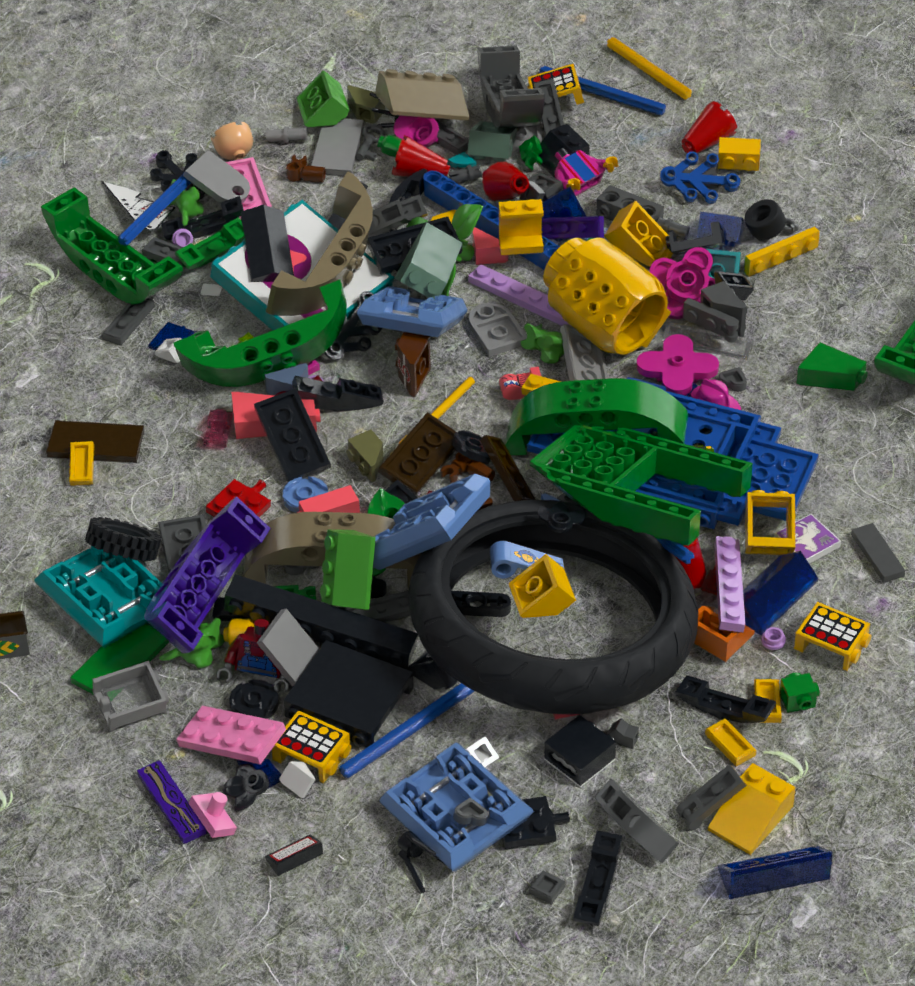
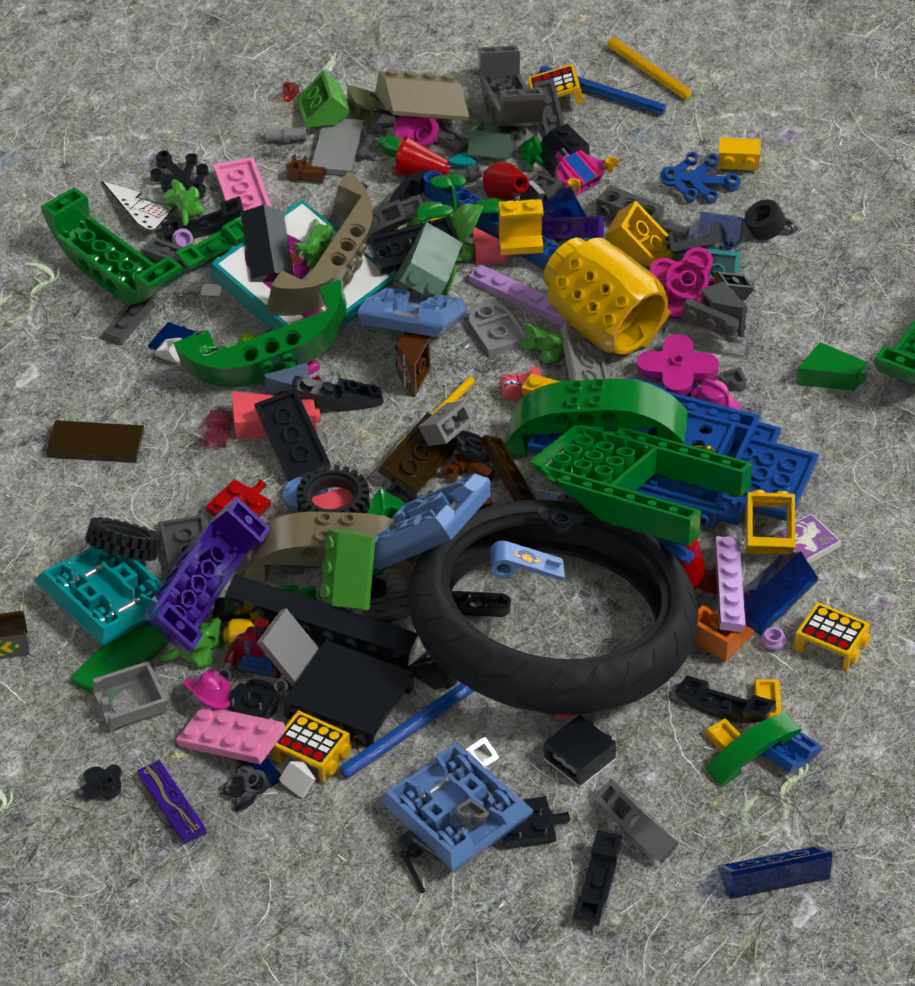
yellow tile [69,441,94,486] -> none
blue axle [118,173,192,246] -> none
light grey tile [183,150,250,203] -> none
bright pink tile [189,792,237,838] -> none
light nougat cylinder [211,122,253,160] -> none
black slope [265,834,323,876] -> none
black plant [324,291,382,360] -> none
olive slope [346,429,384,482] -> none
yellow slope [508,554,576,618] -> none
dark grey tile [529,870,565,905] -> none
dark grey piece [607,718,639,749] -> none
dark grey plate [676,764,747,830] -> none
red cone [682,101,737,154] -> none
yellow slope [708,763,796,855] -> none
yellow plate [744,226,820,277] -> none
green brick [780,672,820,713] -> none
dark grey tile [851,523,905,583] -> none
none -> black plate [76,764,122,799]
none -> dark pink piece [183,669,230,709]
none -> clear red tile [283,81,300,102]
none -> bright green animal [293,219,333,268]
none -> black tyre [296,465,370,514]
none -> green plant [417,173,504,231]
none -> light grey brick [418,401,474,446]
none -> green slope [706,712,802,787]
none -> blue slope [762,732,823,773]

